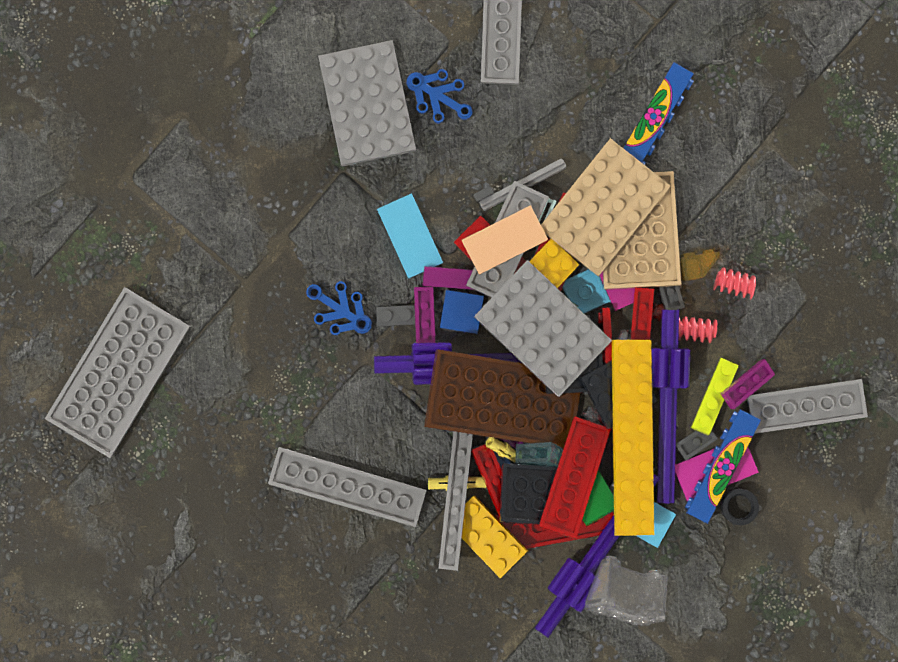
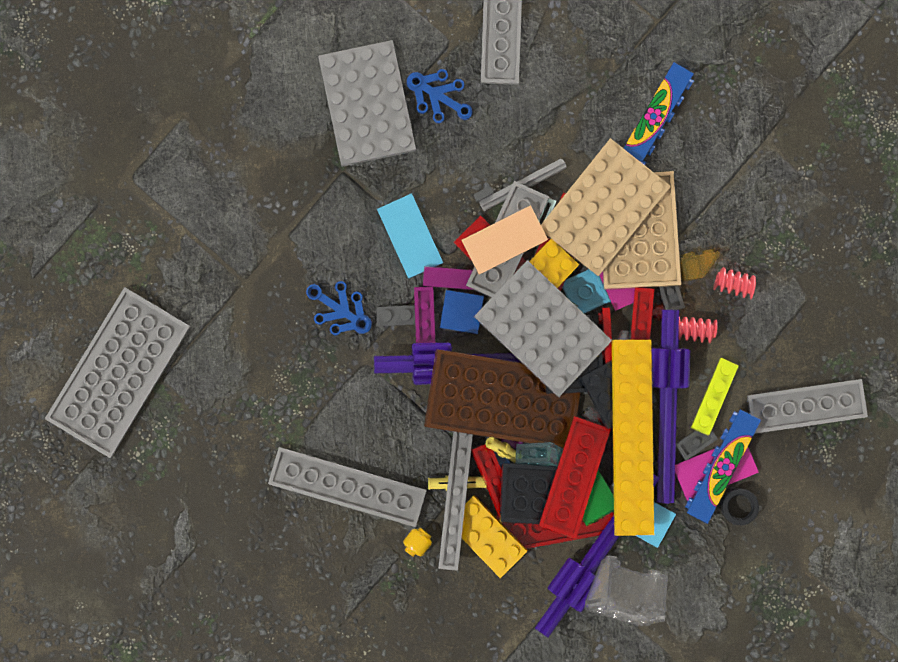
magenta plate [720,359,775,409] -> none
none -> yellow head [403,528,432,557]

